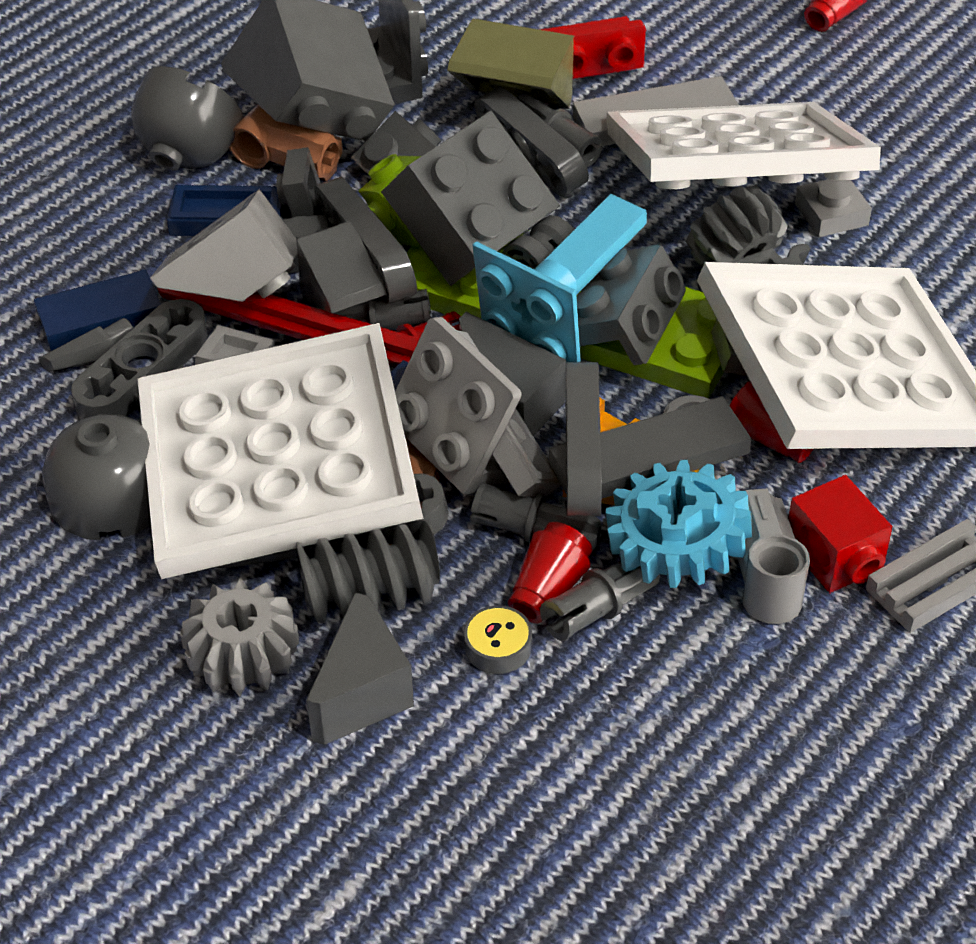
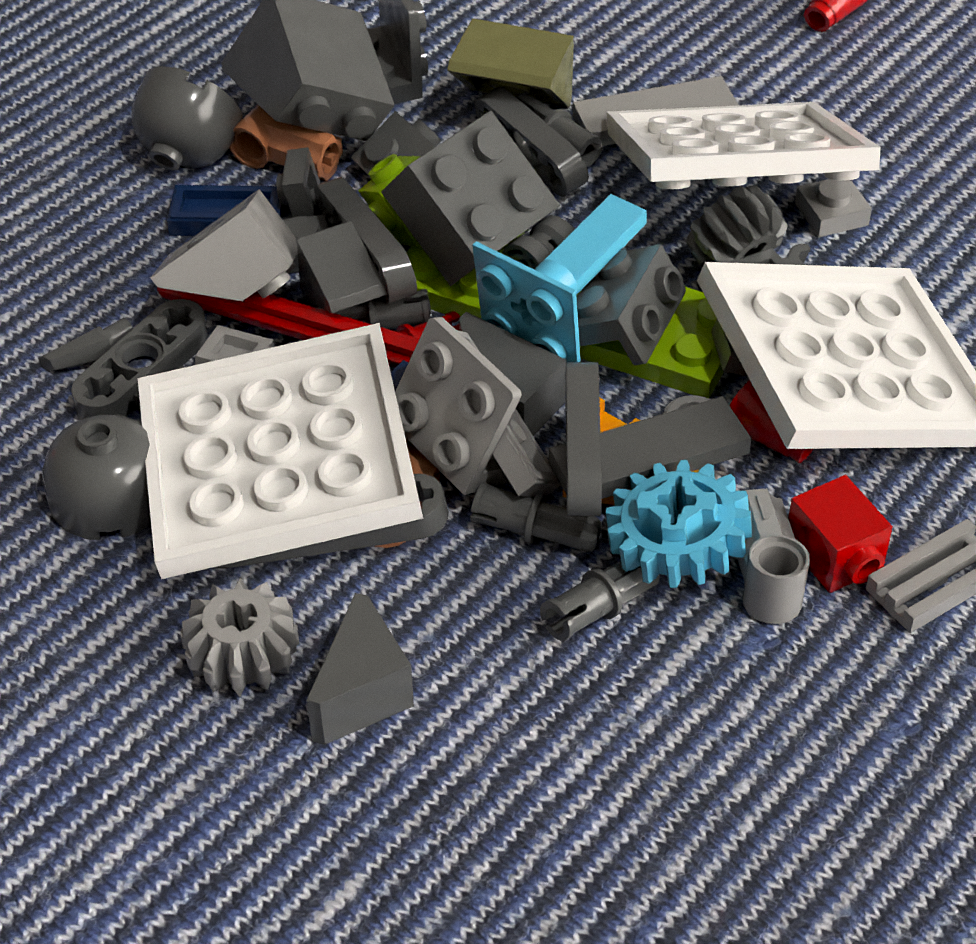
dark blue tile [34,269,161,351] -> none
dark grey piece [296,520,440,624] -> none
tile [464,605,532,674] -> none
red cone [507,522,592,624] -> none
red bracket [539,16,646,79] -> none

